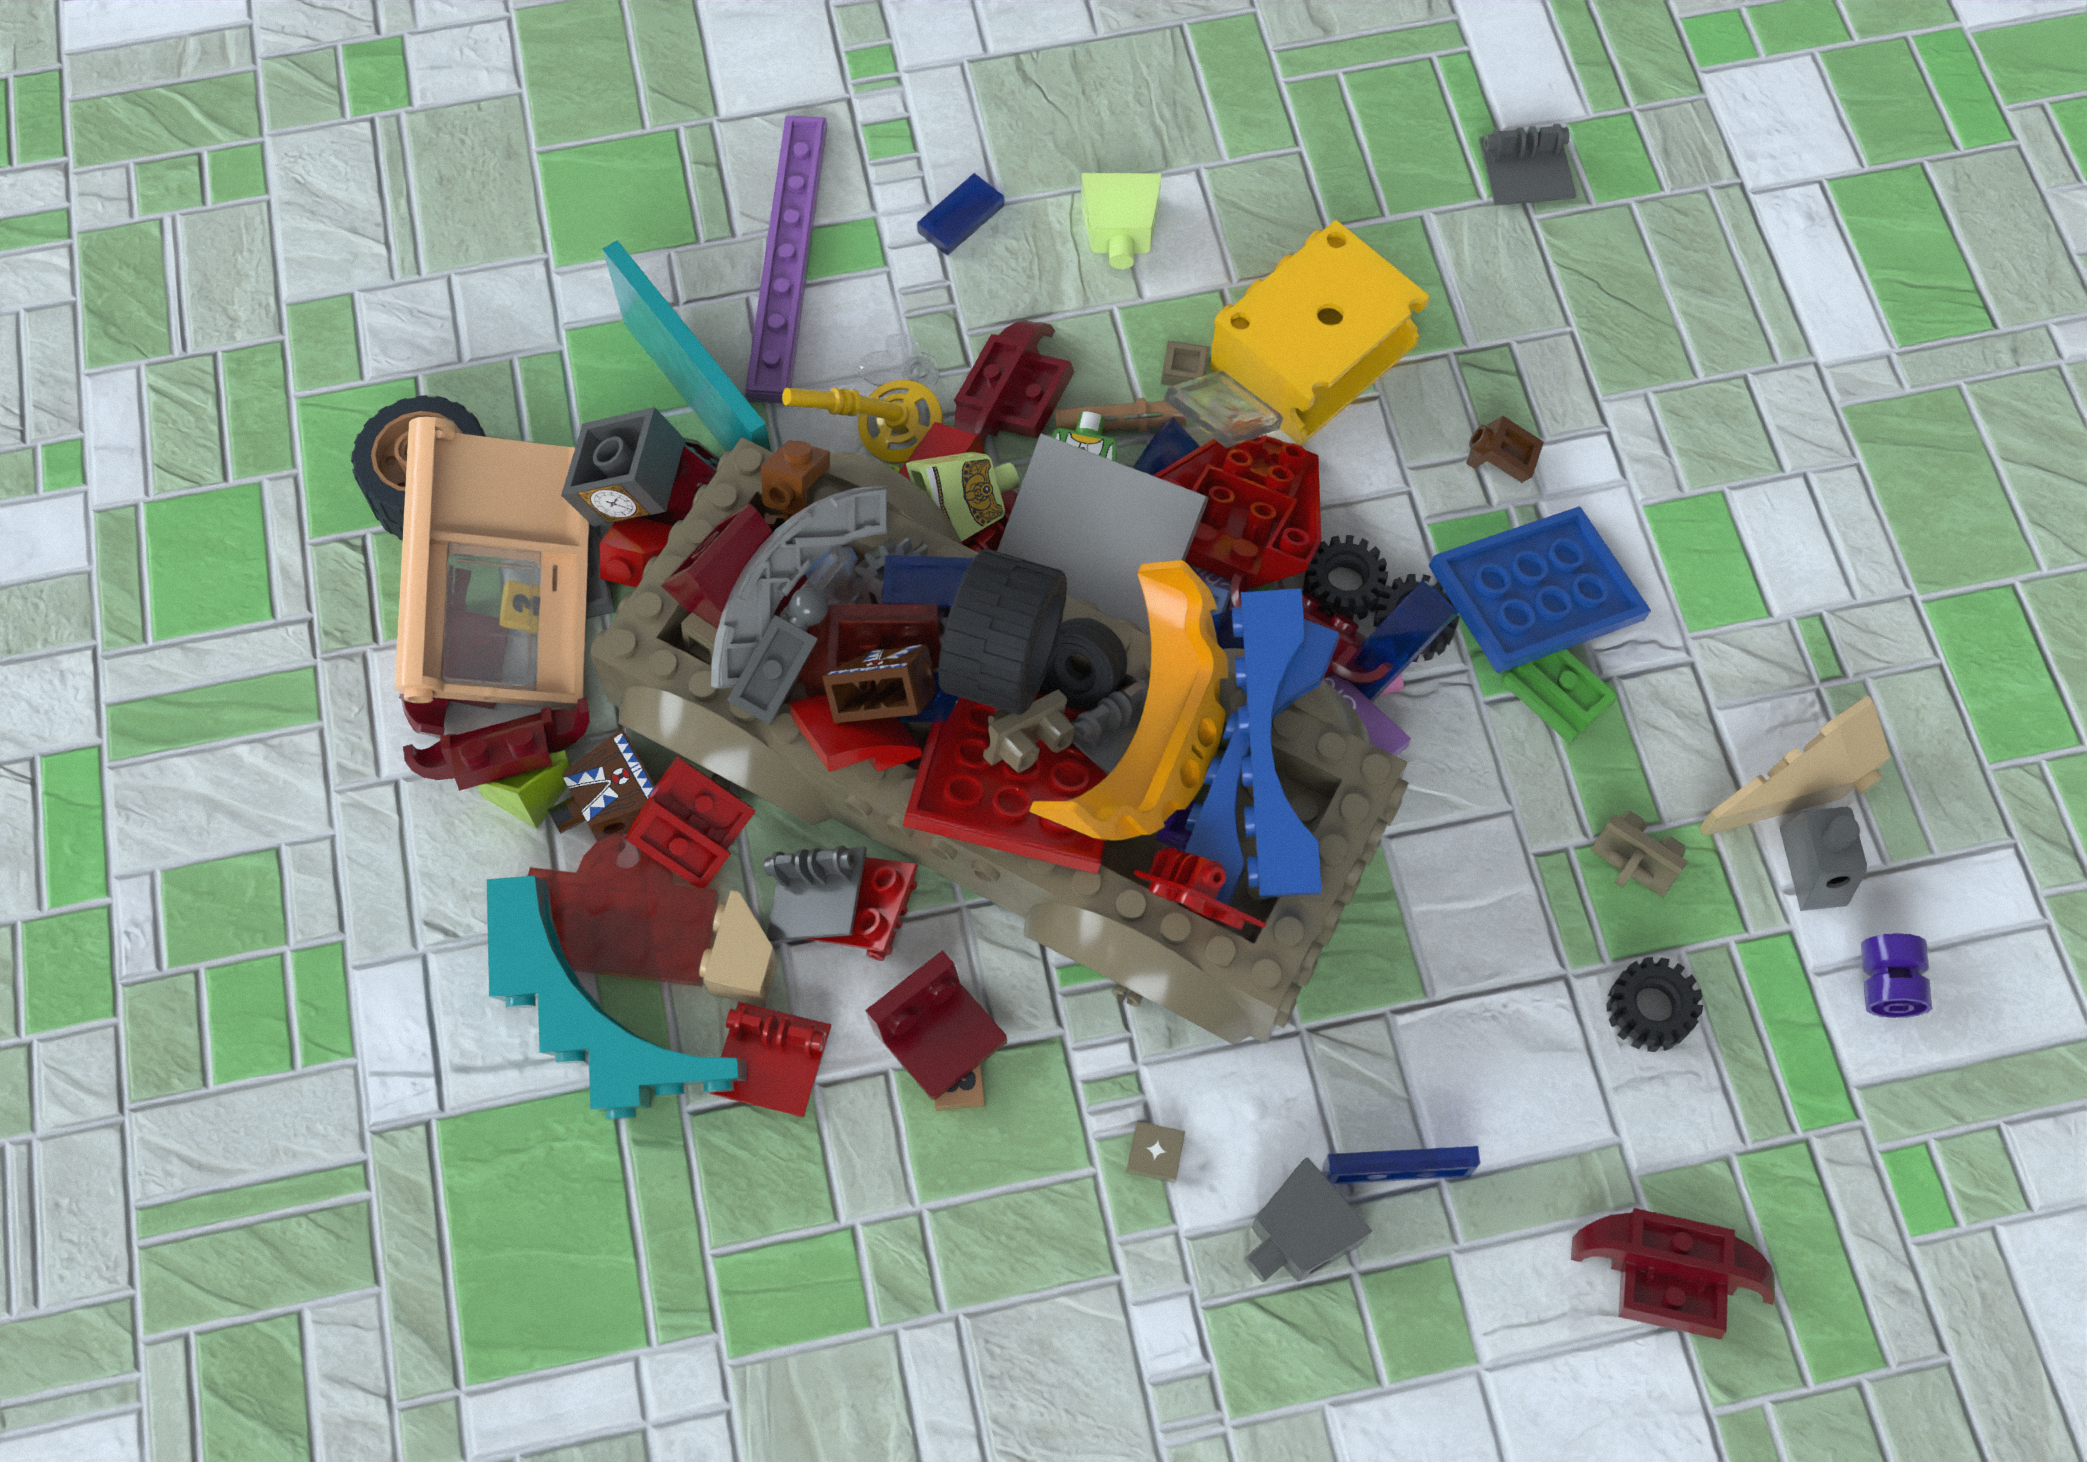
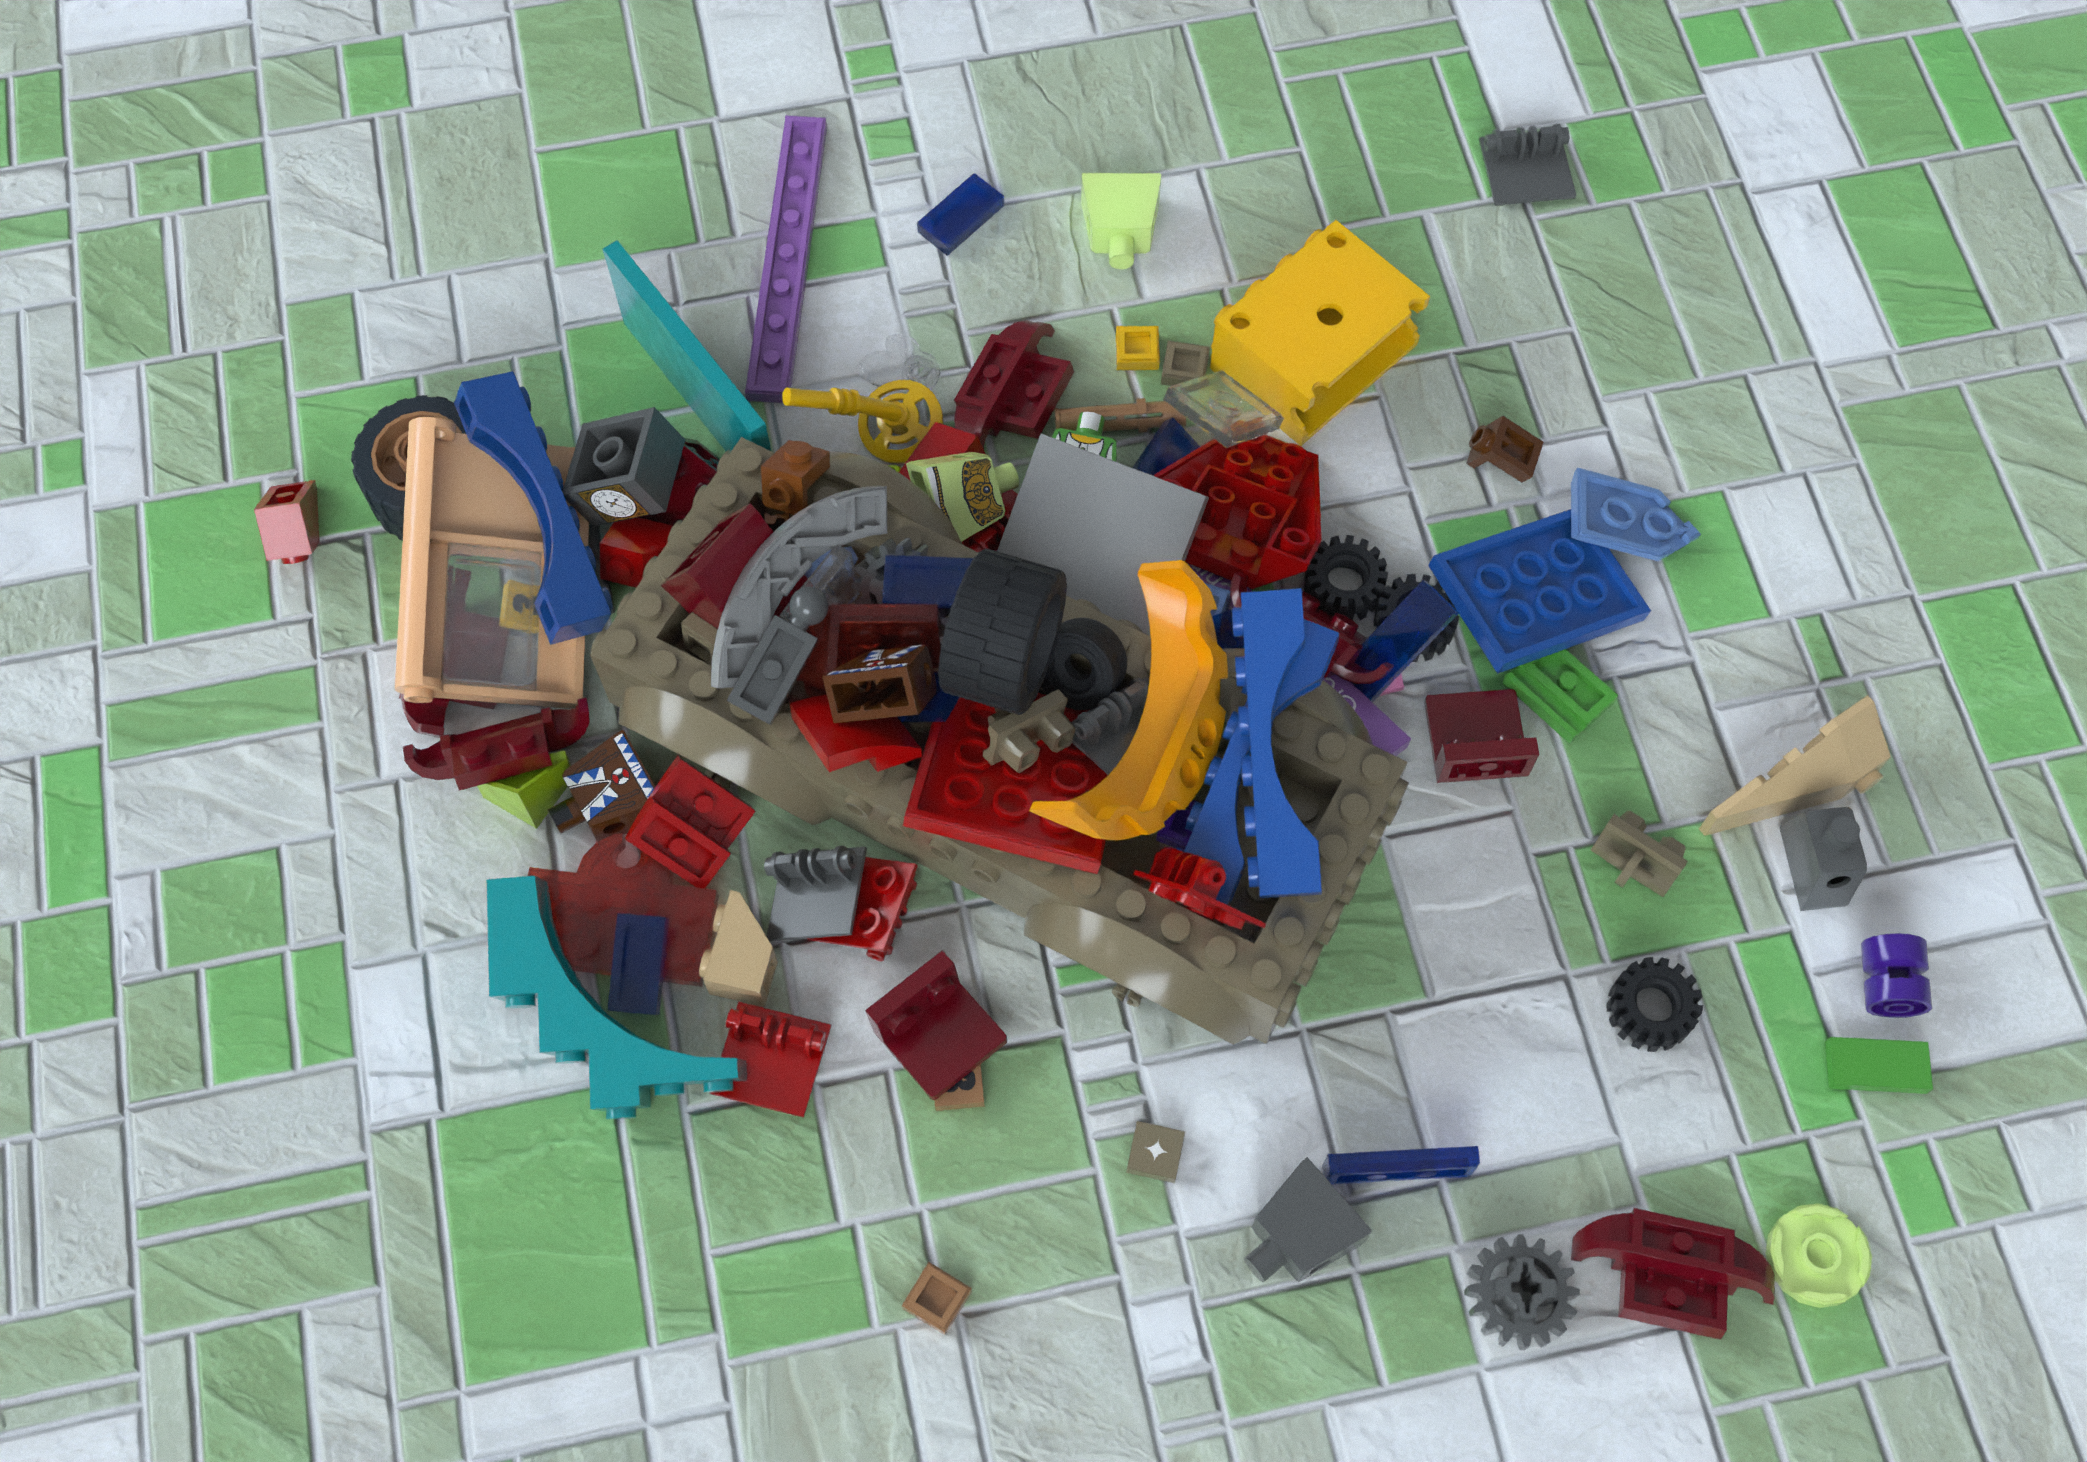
none -> slope [254,480,320,564]
none -> blue arch [454,371,613,645]
none -> clear blue tile [607,913,669,1015]
none -> medium nougat tile [902,1262,972,1335]
none -> yellow tile [1116,326,1160,370]
none -> dark red bracket [1424,689,1539,783]
none -> dark grey gear [1464,1234,1580,1351]
none -> medium blue tile [1571,467,1701,561]
none -> yellowish green tile [1765,1203,1872,1308]
none -> bright green tile [1825,1037,1933,1094]

